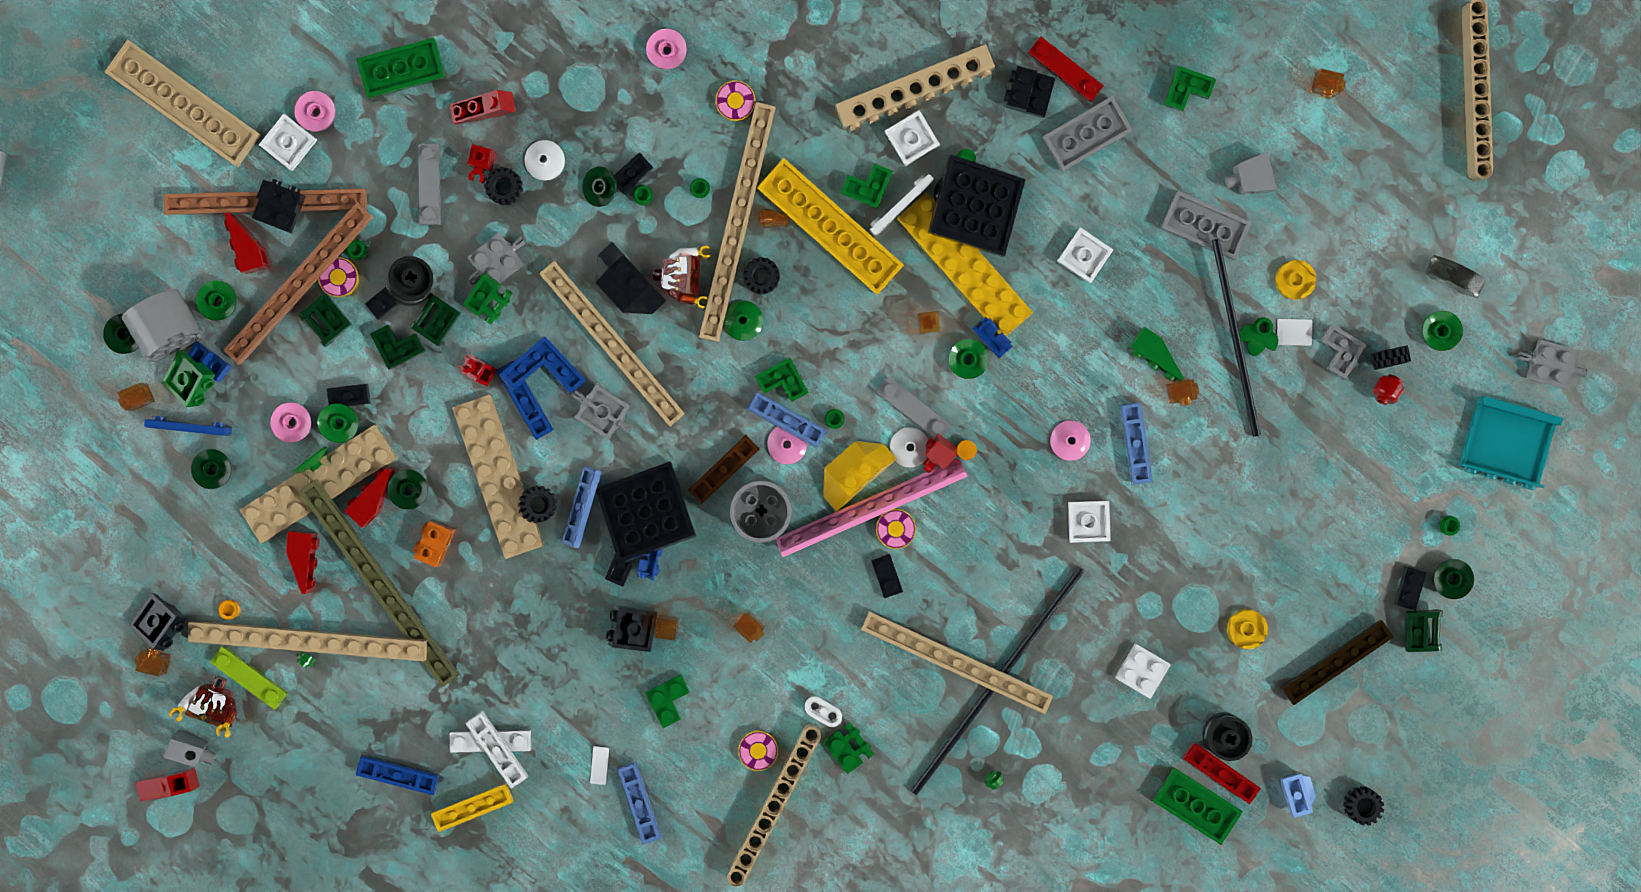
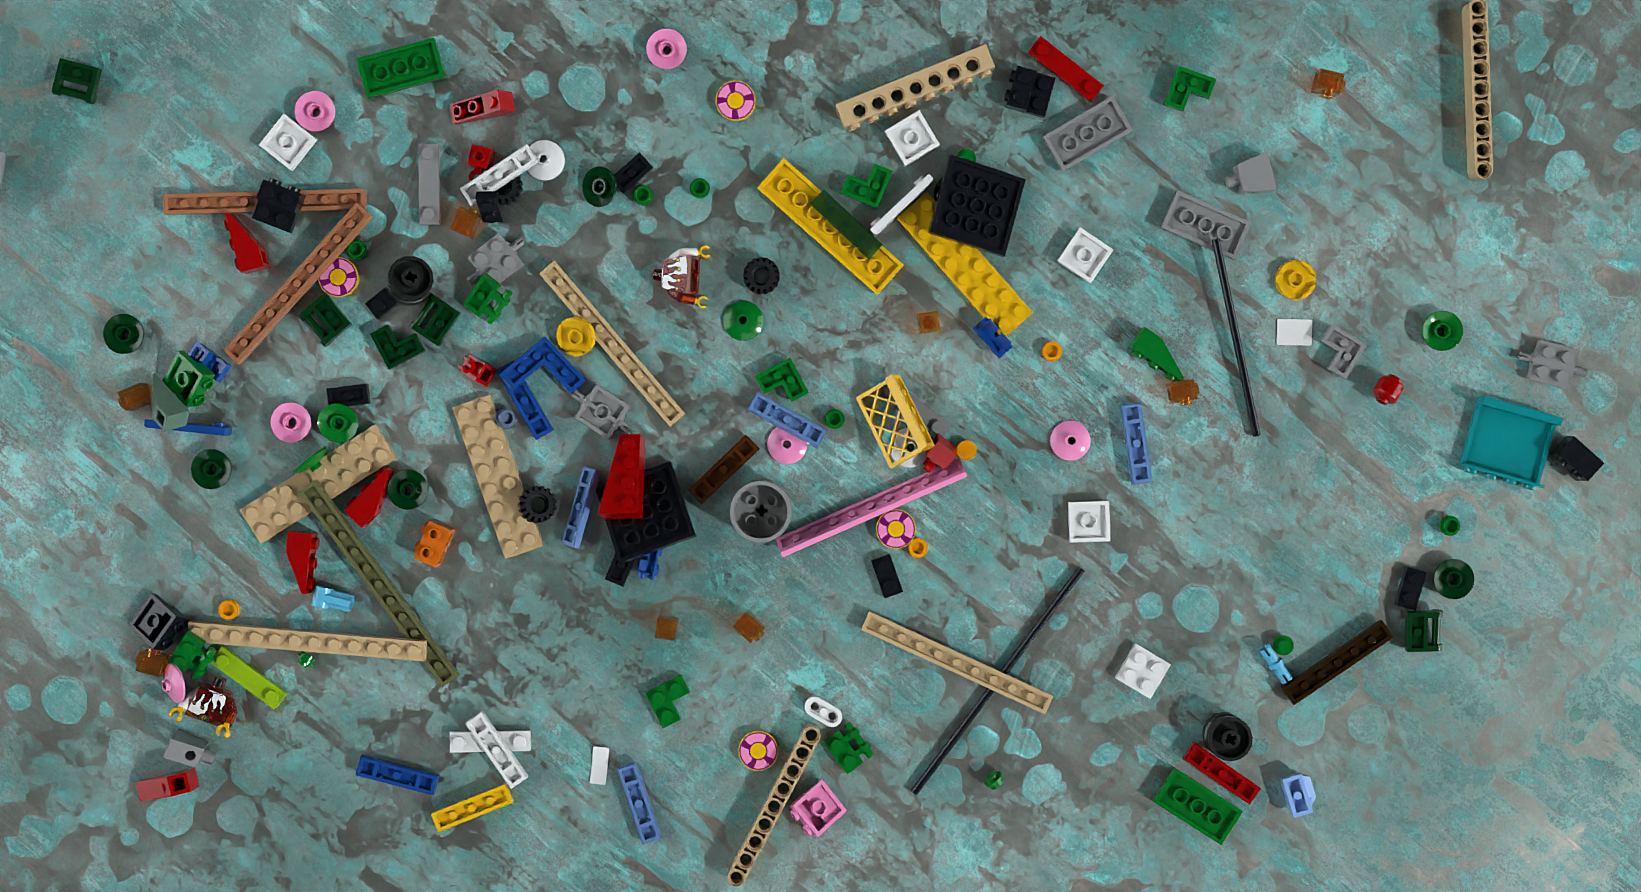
tan plate [105,39,261,167] -> none
light grey brick [121,289,203,362] -> none
green dish [196,280,237,321] -> none
black wedge [595,242,667,314] -> none
black plate [606,605,658,652] -> none
tan plate [699,102,776,342] -> none
clear orange cone [758,208,788,228] -> none
yellow wedge [823,441,897,512] -> none
green dish [948,339,989,379] -> none
yellow tile [1227,609,1268,649] -> none
green plate [1239,317,1278,356] -> none
black tyre [1343,786,1384,826] -> none
black tyre [1371,345,1411,370] -> none
clear smoke brick [1425,255,1486,298] -> none
none -> dark green plate [52,58,102,104]
none -> sand green slope [149,373,189,432]
none -> bright pink dish [162,663,185,703]
none -> green plate [168,631,216,681]
none -> medium azure piece [311,584,355,612]
none -> clear orange brick [450,206,482,239]
none -> white plate [460,144,539,206]
none -> black plate [475,191,503,223]
none -> sand blue plate [495,408,515,428]
none -> yellow tile [556,316,596,357]
none -> red wedge [598,434,645,519]
none -> bright pink plate [789,779,847,837]
none -> clear green tile [810,189,883,260]
none -> yellow fence [856,374,935,469]
none -> light orange tile [908,538,928,558]
none -> light orange tile [1041,341,1062,362]
none -> medium azure pin [1259,644,1293,684]
none -> green plate [1273,635,1294,656]
none -> black brick [1550,436,1604,481]

